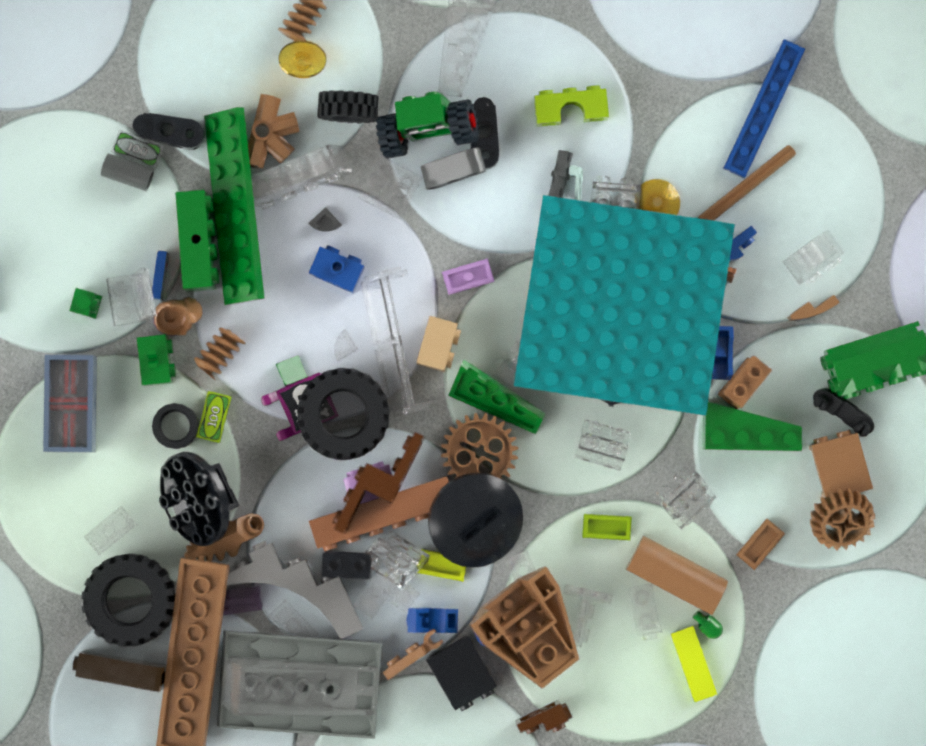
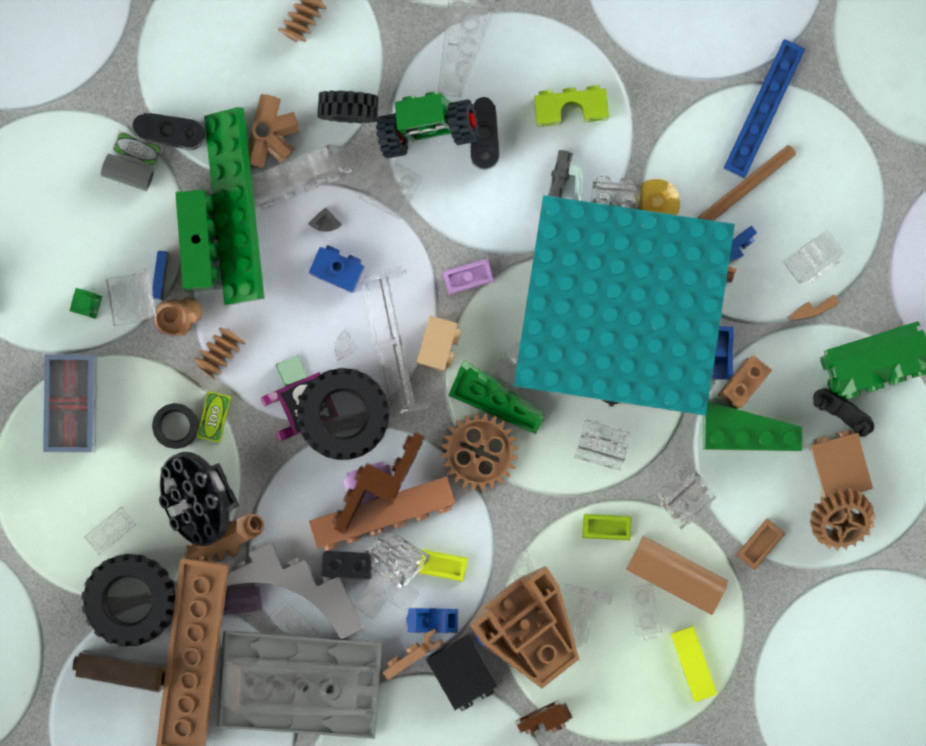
green brick [137,334,176,386] -> none
clear yellow dish [278,41,326,78] -> none
beam [420,147,486,190] -> none
black bracket [428,472,523,567] -> none
green cylinder [692,610,723,639] -> none

